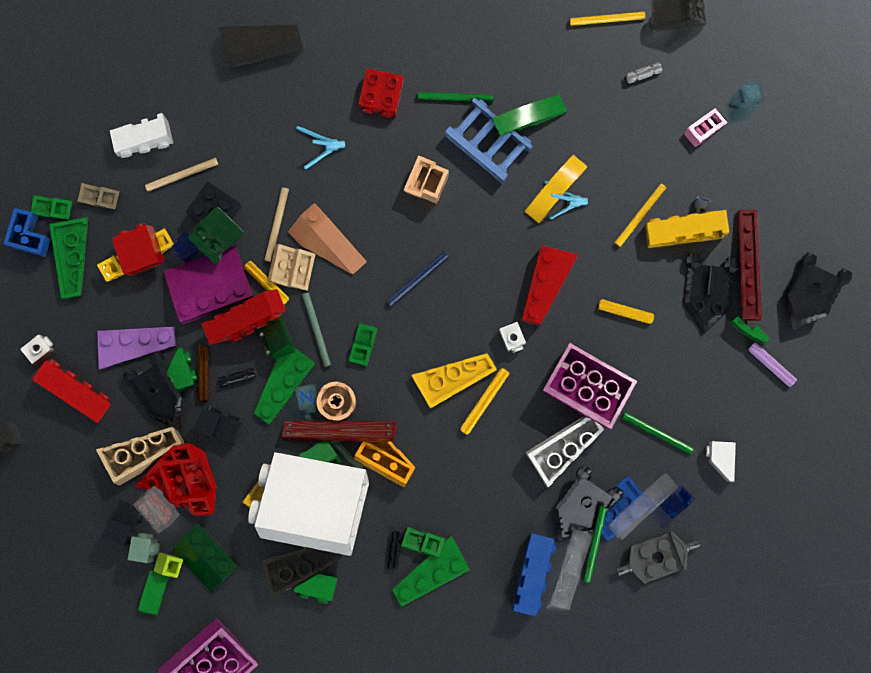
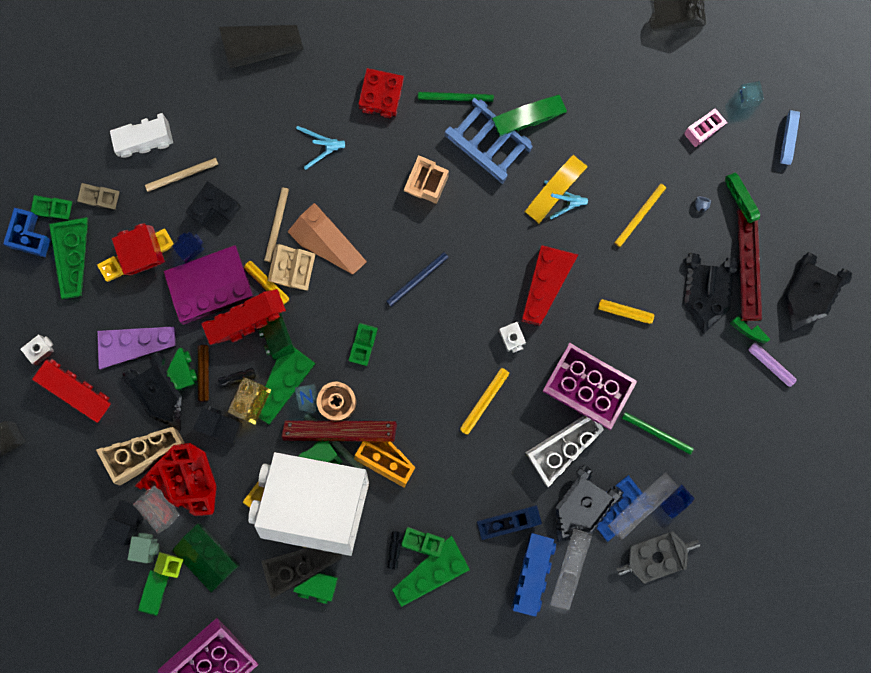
dark green bracket [188,206,244,264] -> none
sand green bar [302,293,331,368] -> none
yellow wing [411,353,497,409] -> none
yellow bar [570,12,645,26] -> none
green bar [583,506,607,582] -> none
light grey axle [625,62,662,83] -> none
yellow wedge [645,210,729,248] -> none
white slope [706,441,736,482] -> none
none -> clear yellow brick [228,377,271,424]
none -> dark blue slope [477,505,542,540]
none -> green beam [725,172,760,223]
none -> light blue beam [780,110,800,165]

